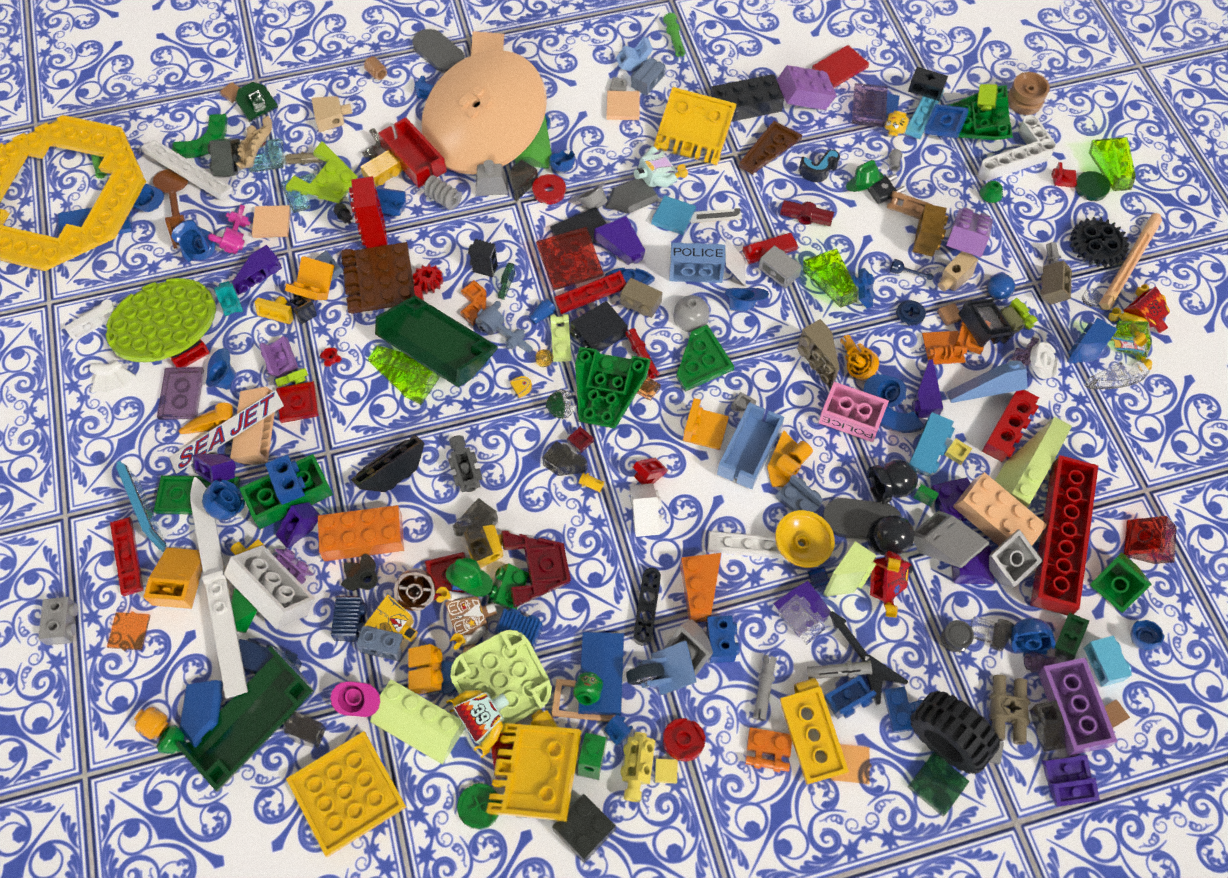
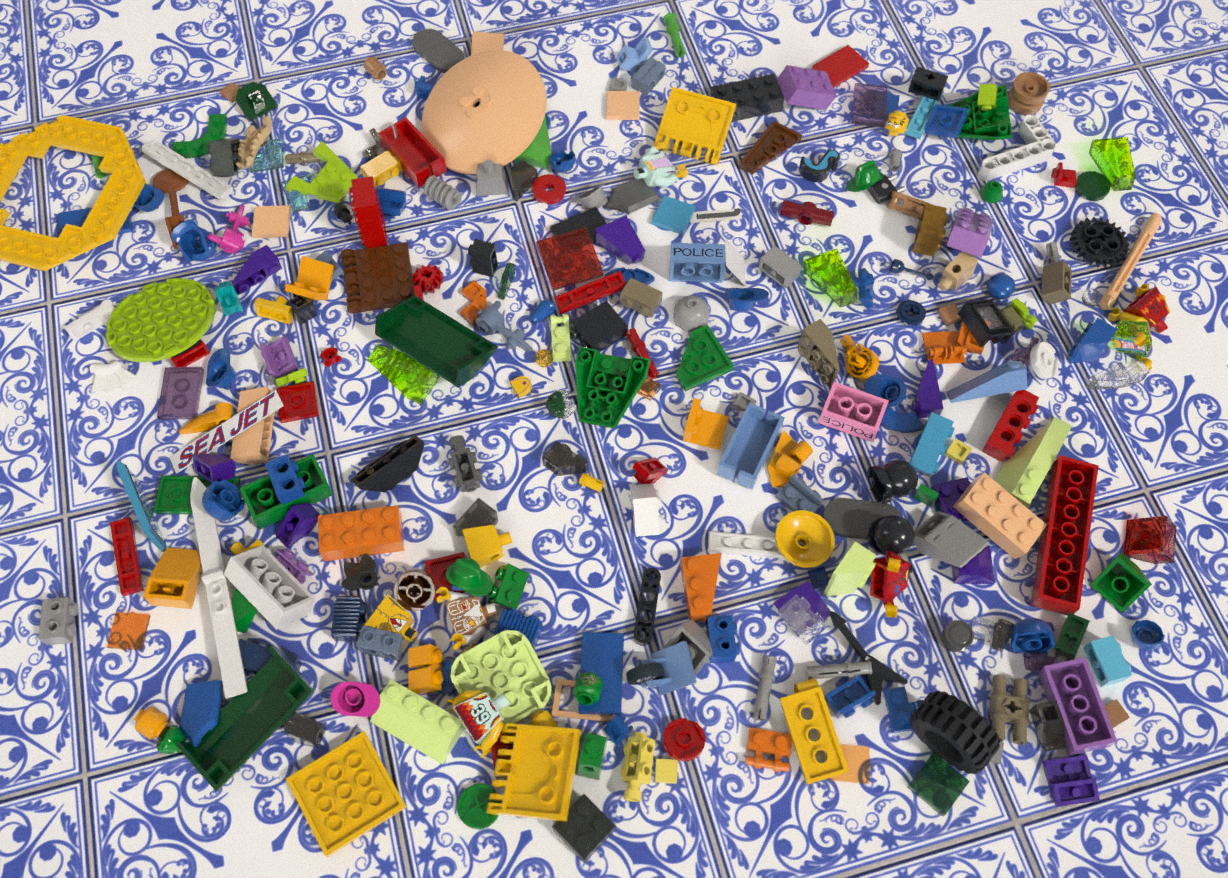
tan torso [311,96,352,133] -> none
clear smoke slope [456,511,493,561] -> none
dark red wing [501,530,571,608] -> none
dark red plate [567,426,594,454] -> none
red hinge [742,232,798,264] -> none
light grey slope [989,529,1042,587] -> none

